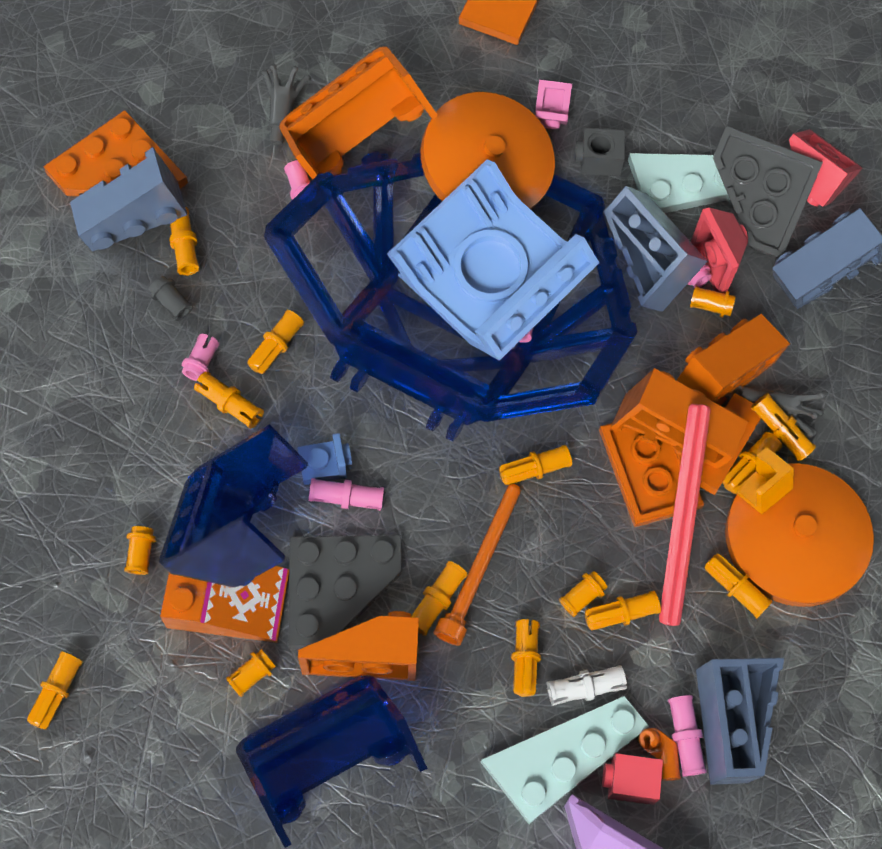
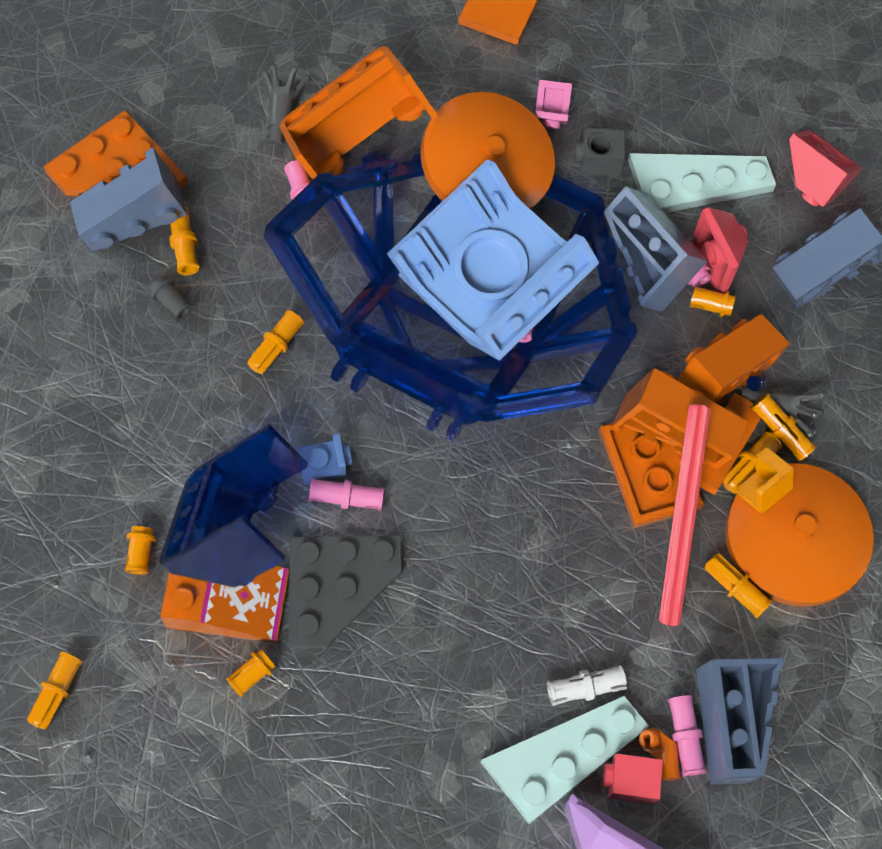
bright pink pin [182,334,219,381] -> none
light orange pin [194,372,264,429] -> none
clear blue windscreen [236,675,428,848] -> none
orange slope [298,611,419,681] -> none
light orange pin [411,561,468,636] -> none
orange piece [433,484,521,646] -> none
light orange axle [499,445,572,485] -> none
light orange axle [511,619,541,697] -> none
light orange pin [559,571,608,617] -> none
light orange axle [585,590,661,631] -> none
dark grey plate [713,126,823,258] -> none
none -> clear blue piece [746,374,766,391]

